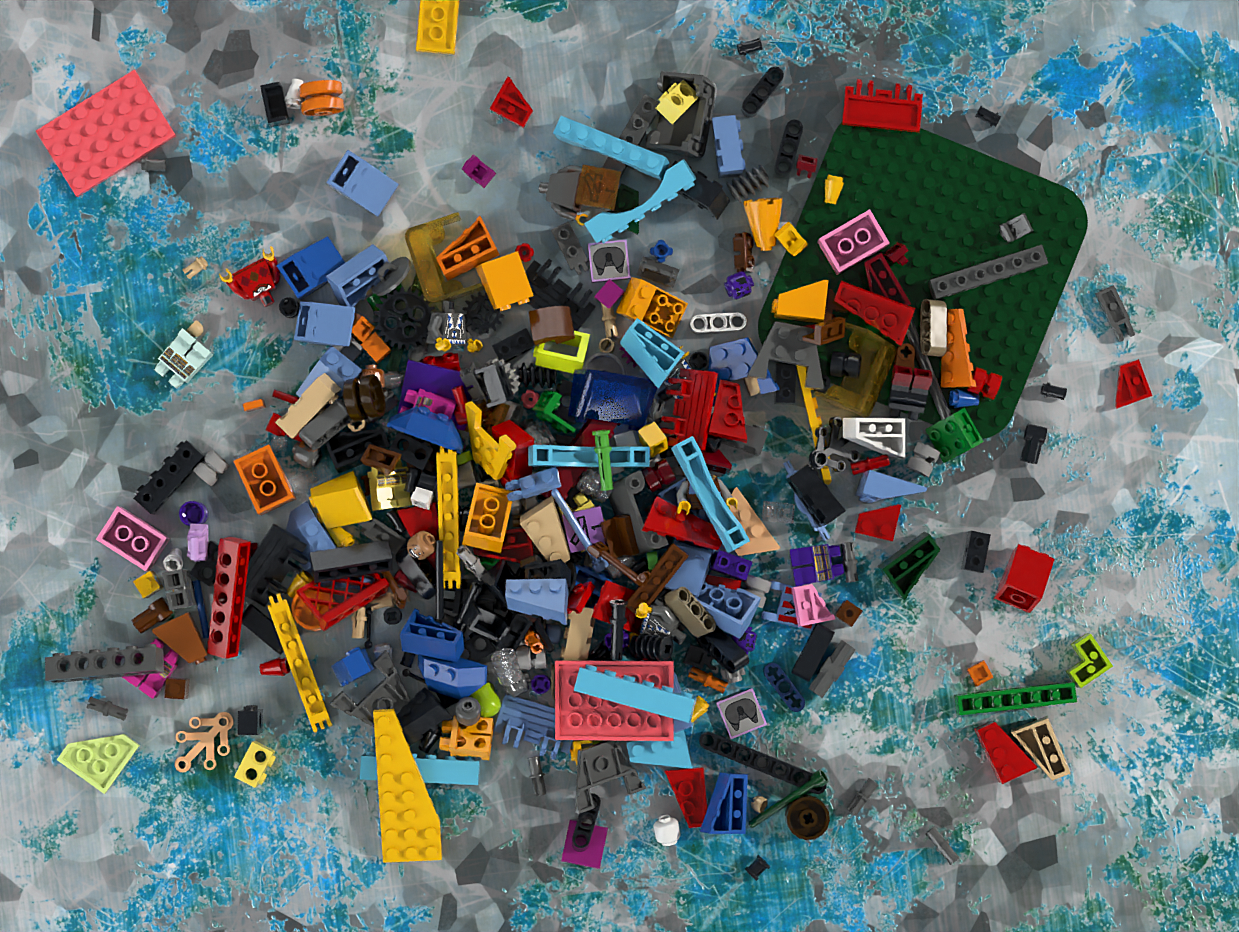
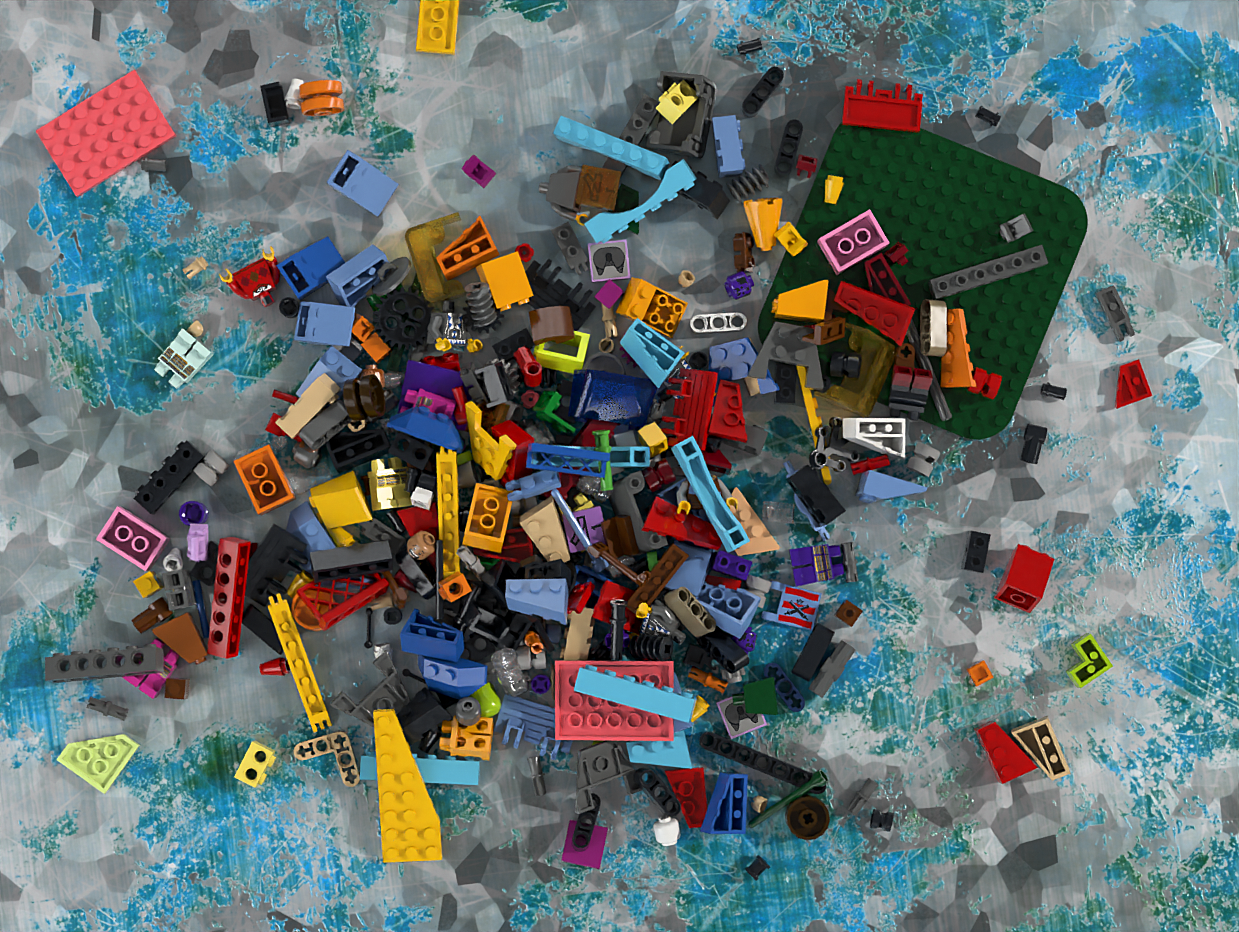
light nougat plant [175,712,234,772] -> none
black brick [238,705,263,735] -> none
orange tile [243,399,266,412] -> none
blue wedge [331,647,376,687] -> none
tan pin [351,605,367,639] -> none
reddish brown slope [360,444,402,476] -> none
black pin [400,652,416,668] -> none
red wing [490,76,533,128] -> none
yellow bracket [570,740,593,765] -> none
dark grey hinge [637,257,680,288] -> none
blue plate [650,240,673,263] -> none
bright pink wing [792,584,835,626] -> none
red wing [854,504,901,542] -> none
dark green wedge [878,532,941,600] -> none
green bracket [925,408,984,463] -> none
dark grey pin [925,826,960,865] -> none
blue cone [949,389,979,408] -> none
green brick [954,682,1077,715] -> none
none -> tan beam [294,731,360,787]
none -> orange brick [438,571,472,602]
none -> dark grey piece [465,282,497,327]
none -> red piece [514,346,542,387]
none -> blue fence [526,443,610,478]
none -> black beam [634,768,681,816]
none -> tan hinge [678,270,695,288]
none -> dark green torso [732,676,778,715]
none -> black wheel [870,809,894,832]

